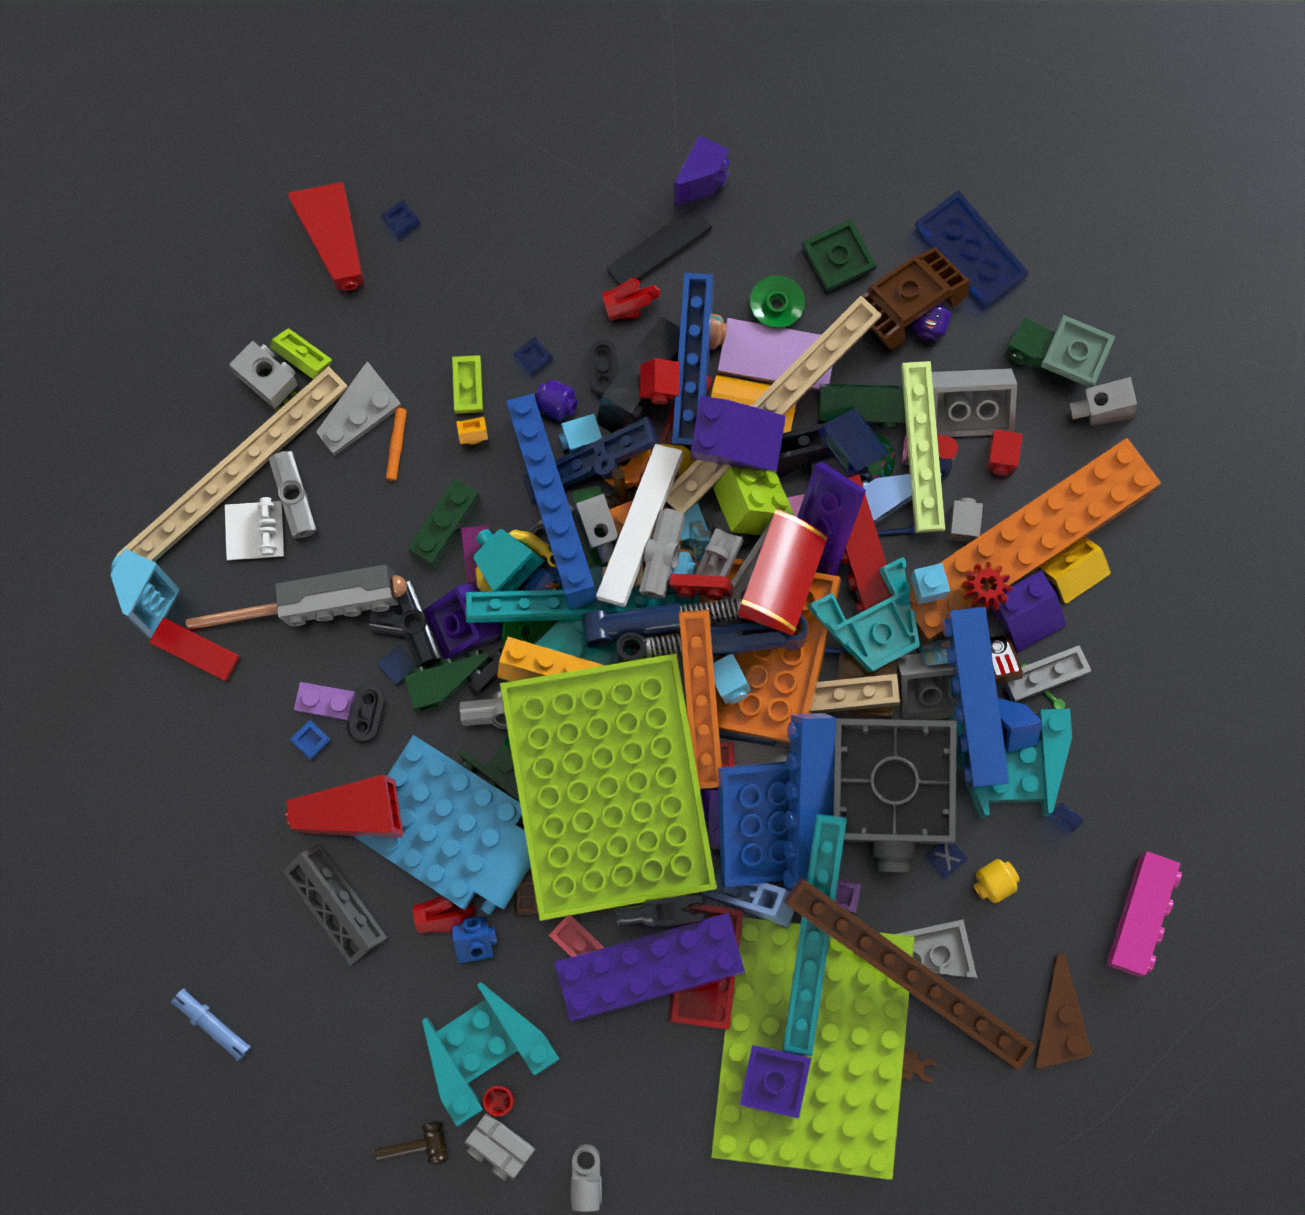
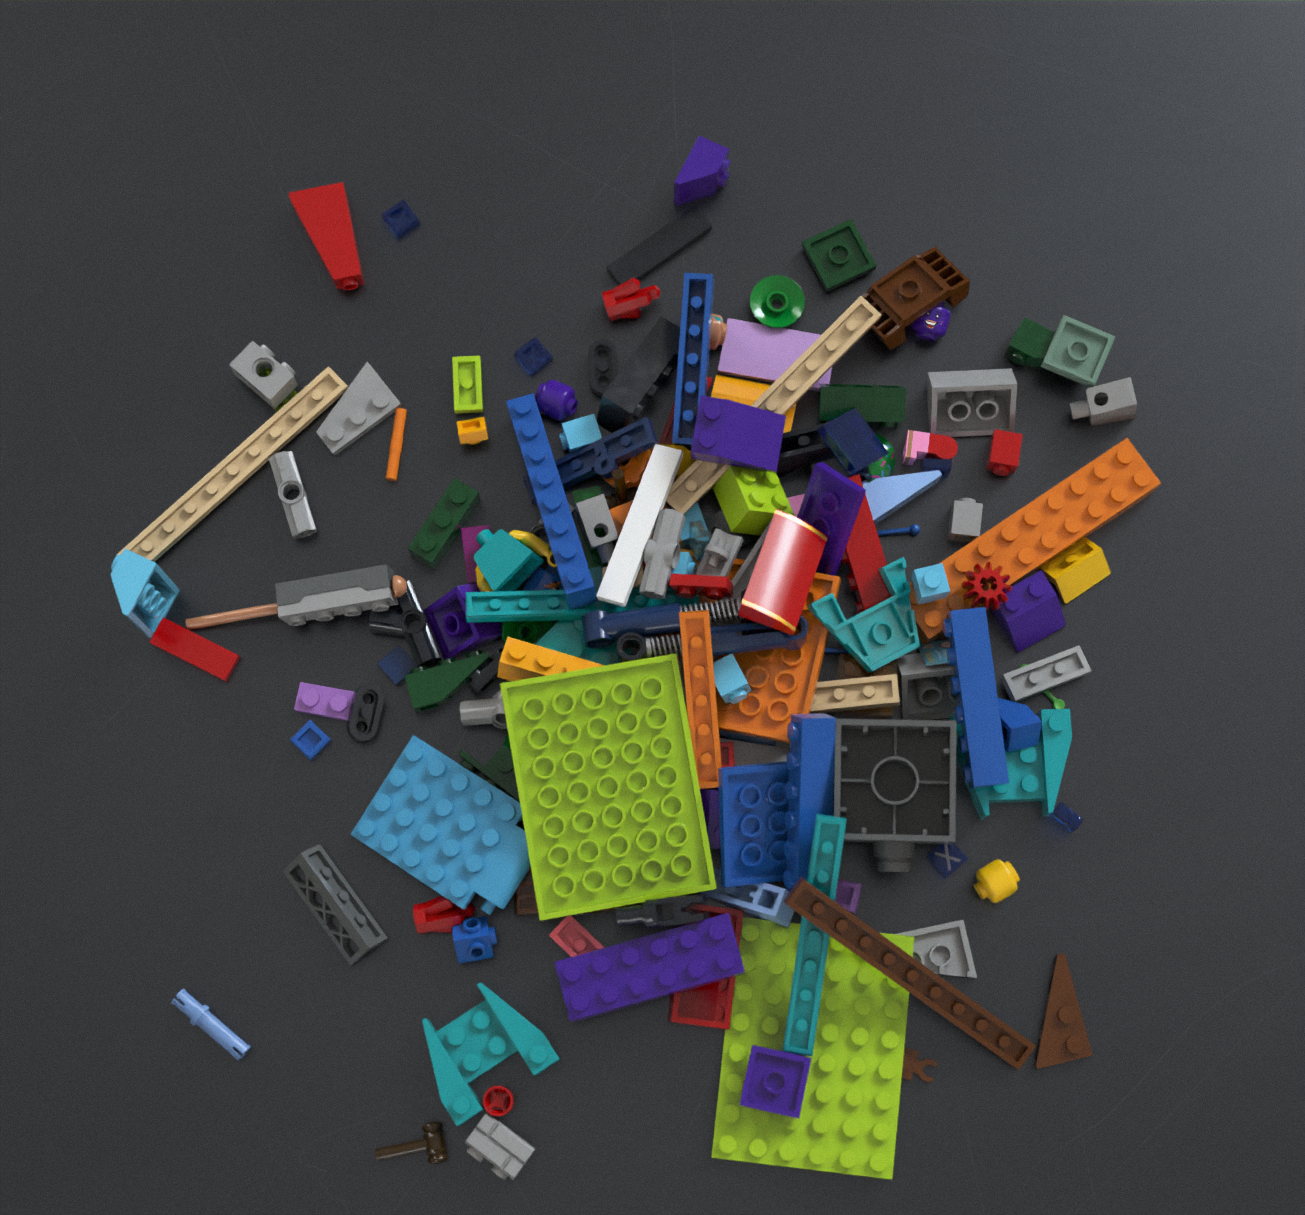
white hinge [225,497,284,560] -> none
lime plate [269,328,332,379] -> none
red slope [285,774,404,838] -> none
light grey piece [571,1144,602,1212] -> none
red brick [640,358,680,404] -> none
yellowish green tile [901,361,945,533] -> none
clear blue plate [915,190,1029,308] -> none
slope [990,634,1023,684] -> none
dark pink brick [1106,851,1182,977] -> none

